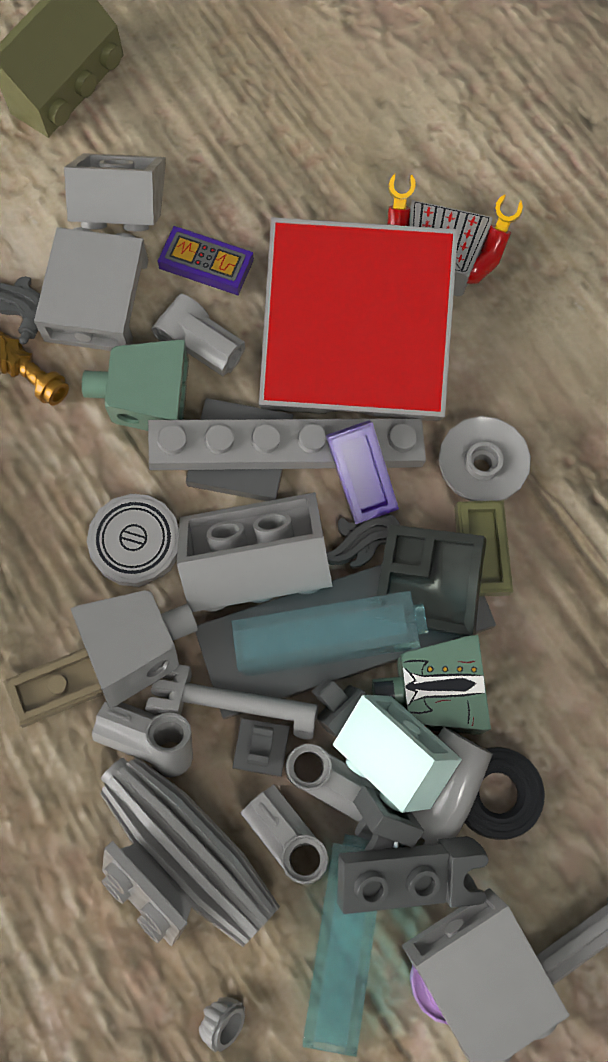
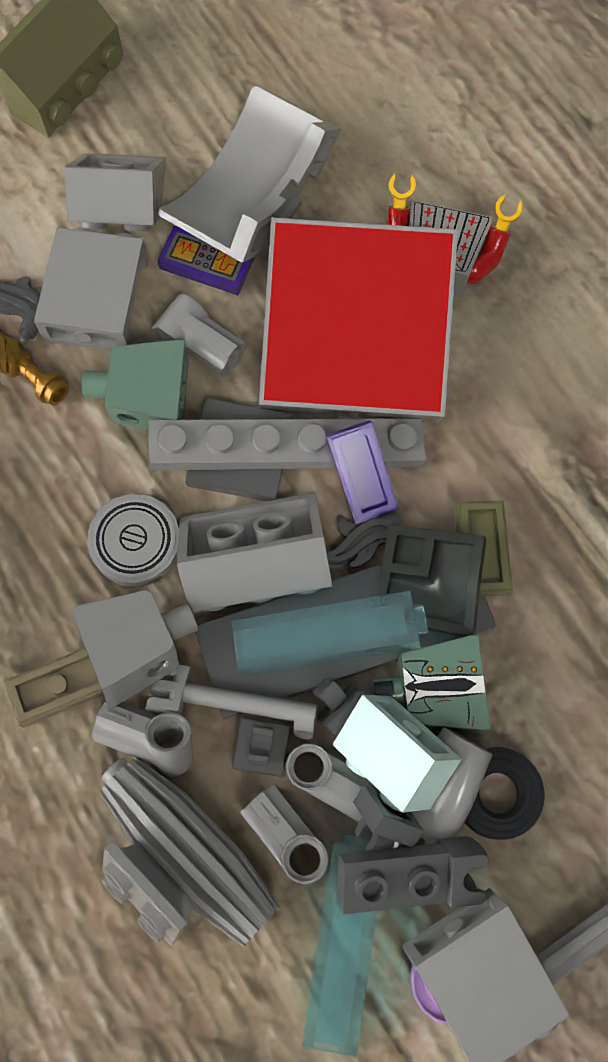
light grey piece [199,997,245,1052] -> none
light grey dish [439,416,531,501] -> none
none -> light grey panel [158,86,341,263]

